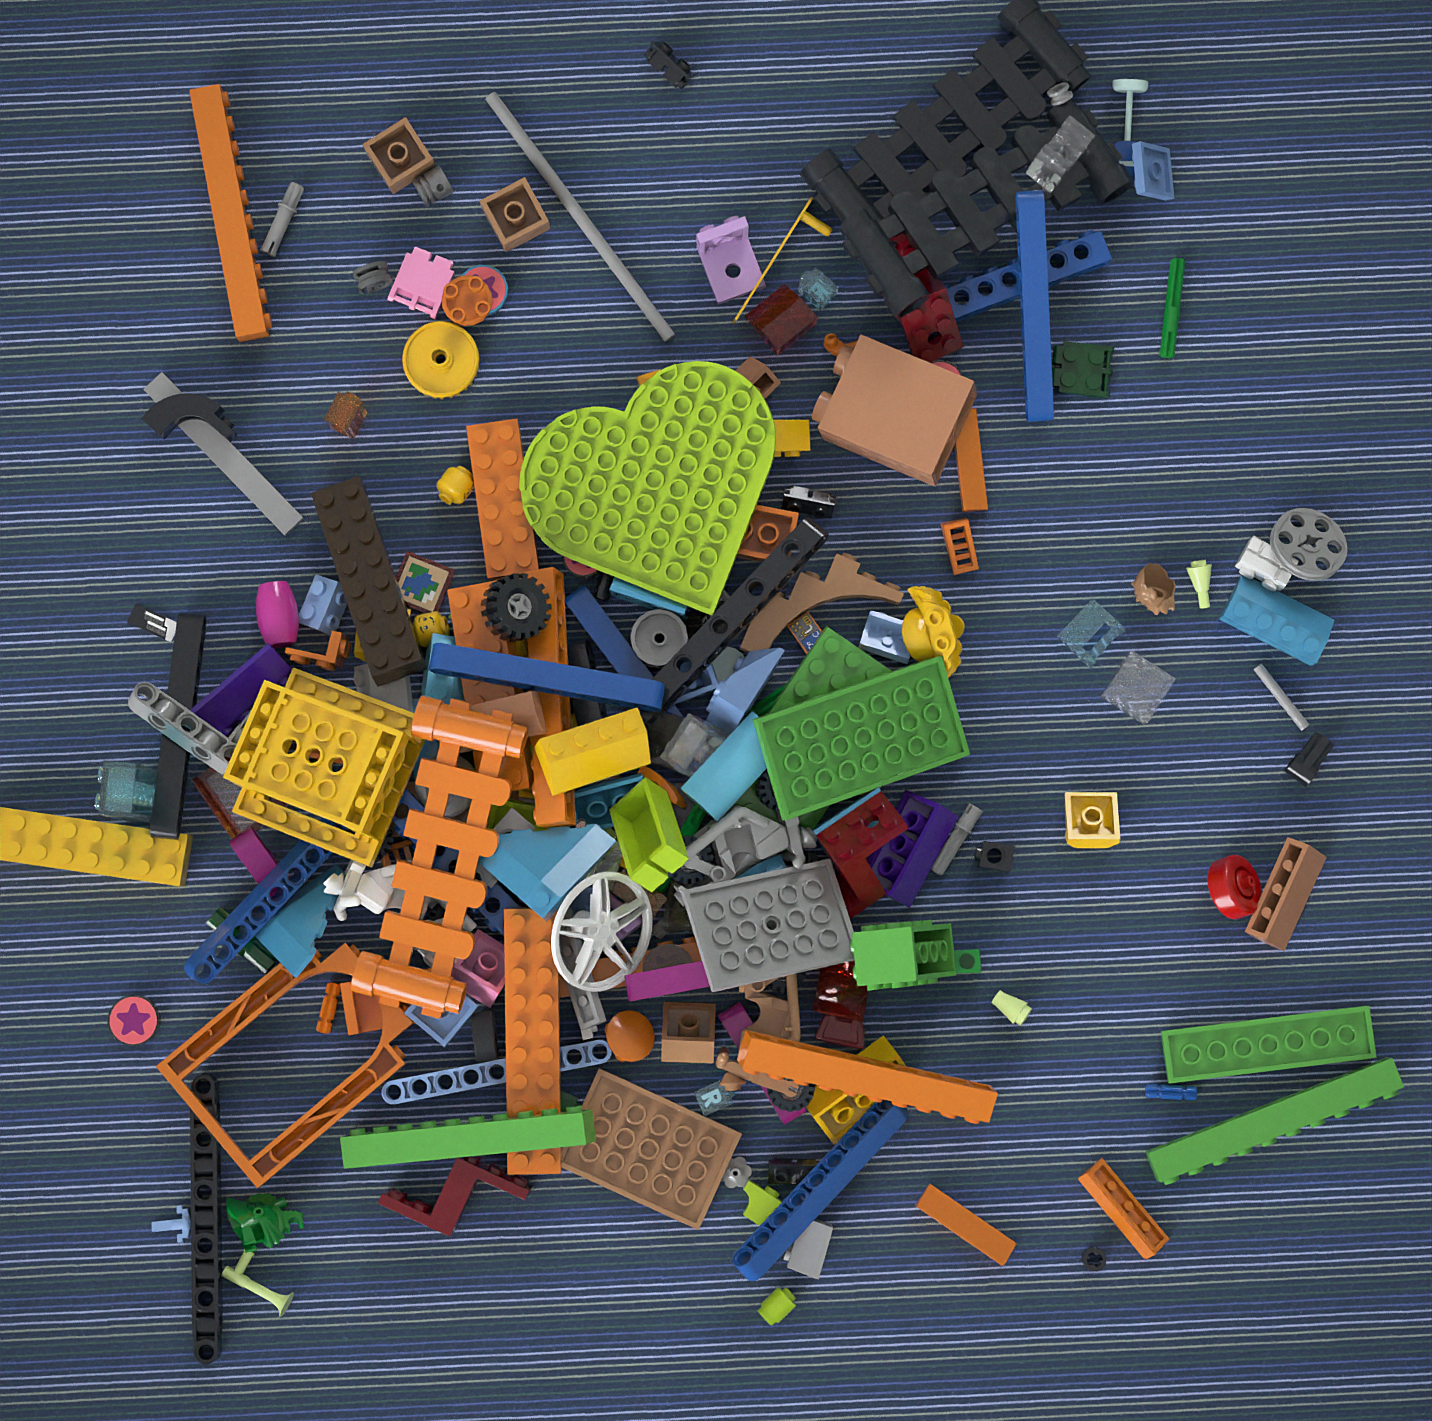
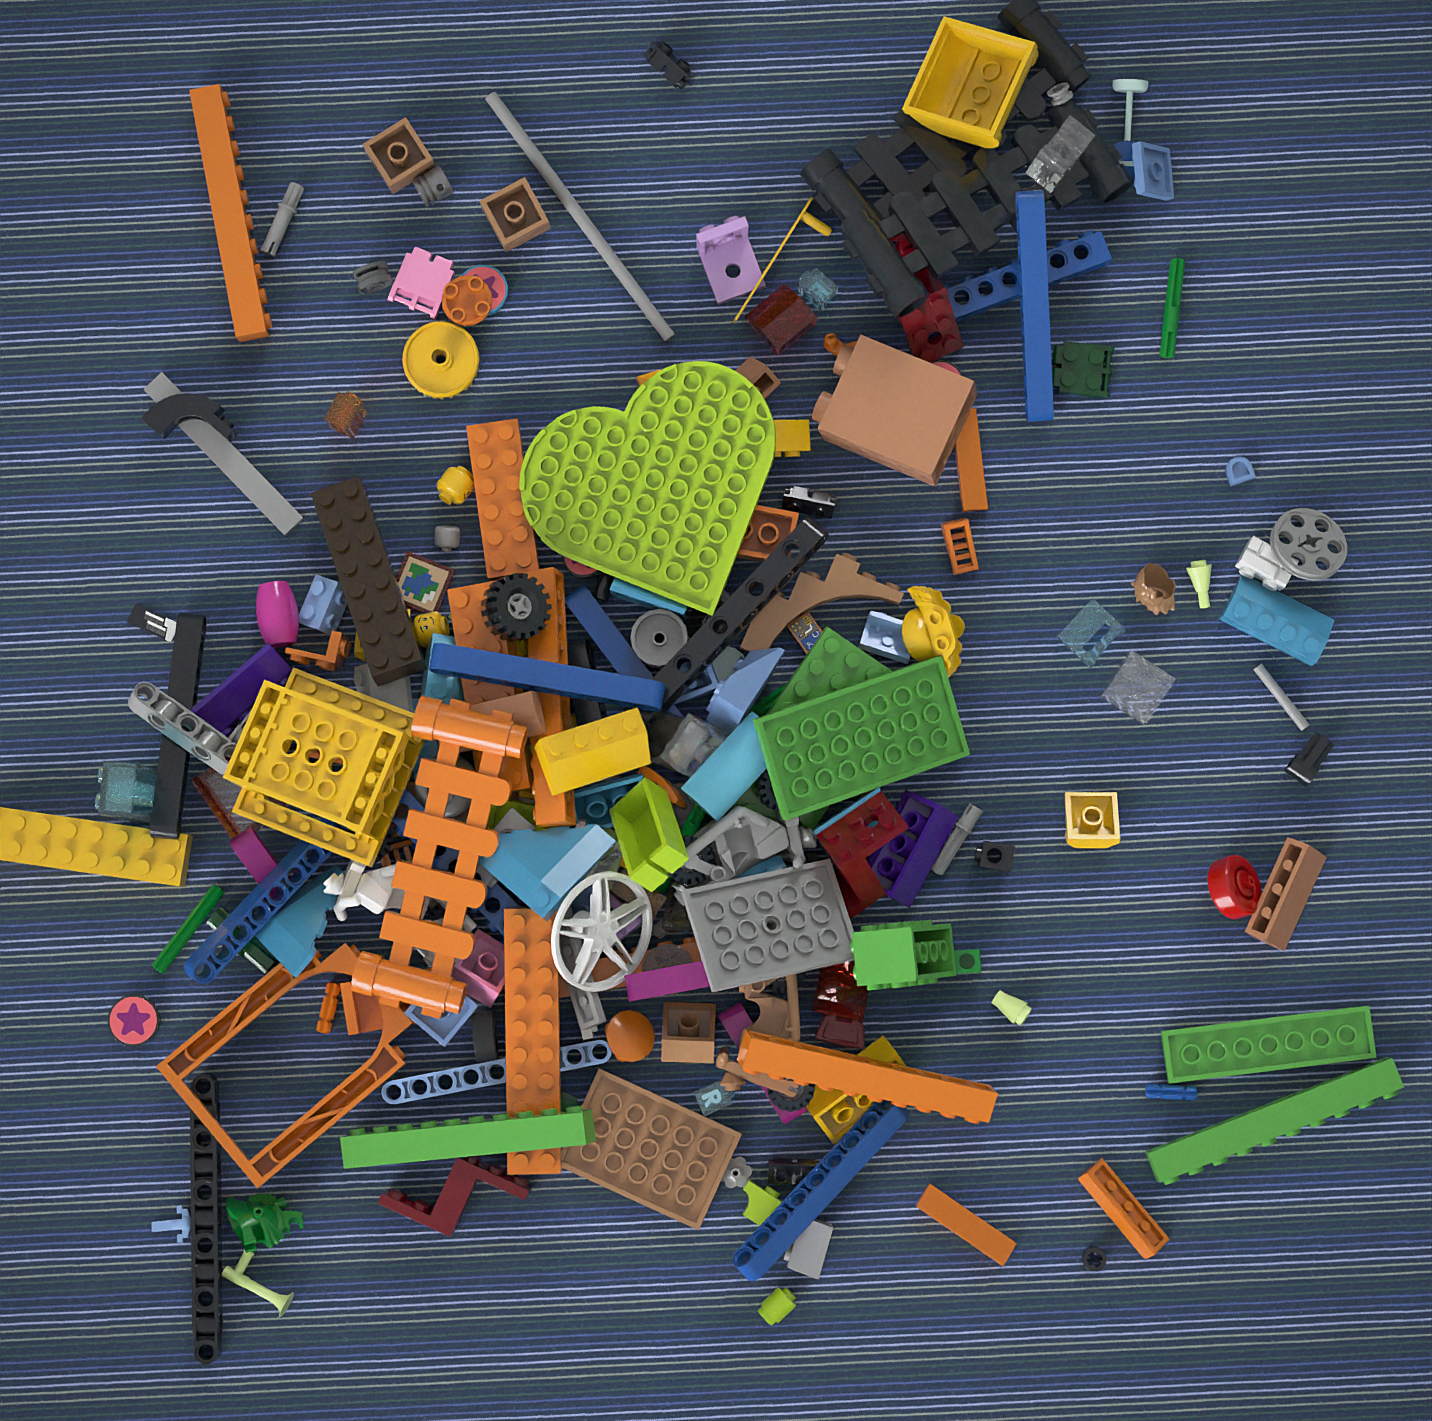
none -> green axle [152,884,224,973]
none -> light grey piece [434,525,460,552]
none -> yellow container [902,16,1039,148]
none -> medium blue tile [1225,457,1256,487]

